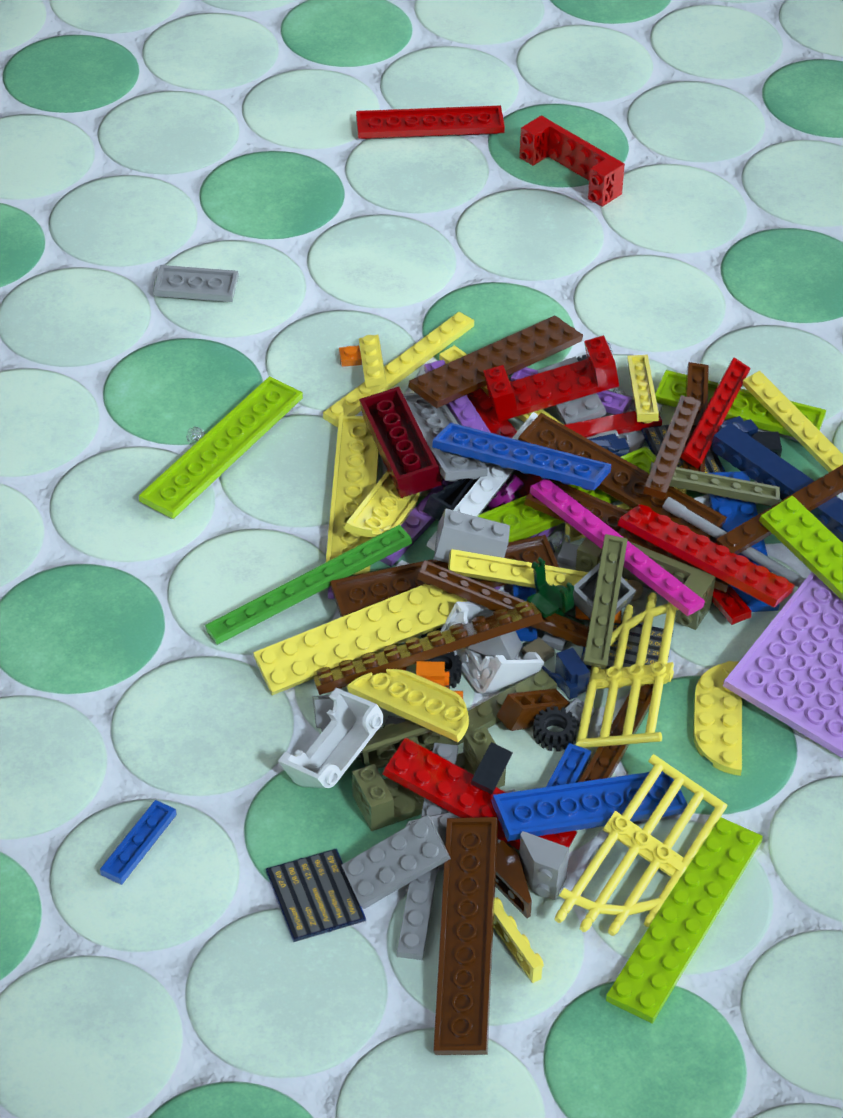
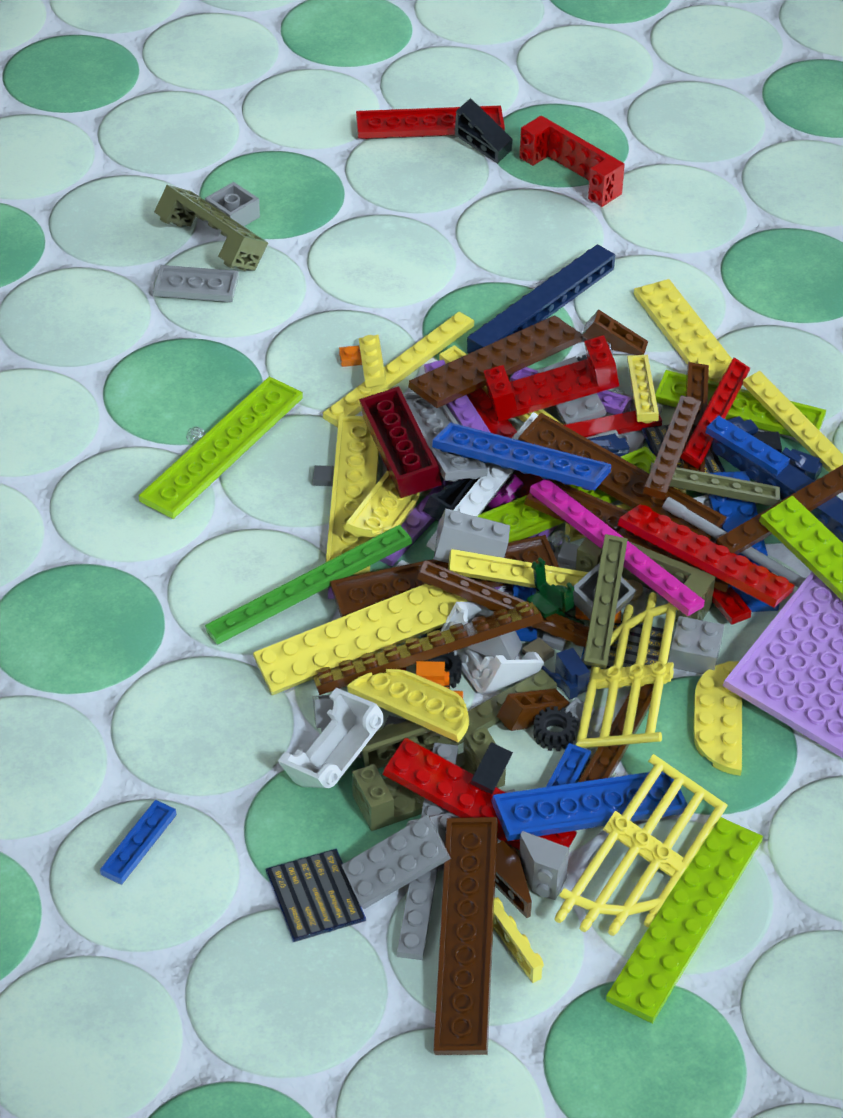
none -> olive plate [154,185,268,271]
none -> light grey brick [205,182,260,226]
none -> dark grey tile [313,465,334,486]
none -> black wedge [455,98,513,164]
none -> dark blue brick [467,244,615,354]
none -> reddish brown slope [581,309,648,355]
none -> light yellow plate [634,279,732,383]
none -> light grey brick [669,616,724,674]
none -> blue plate [705,416,790,476]
none -> dark blue piece [782,447,823,481]

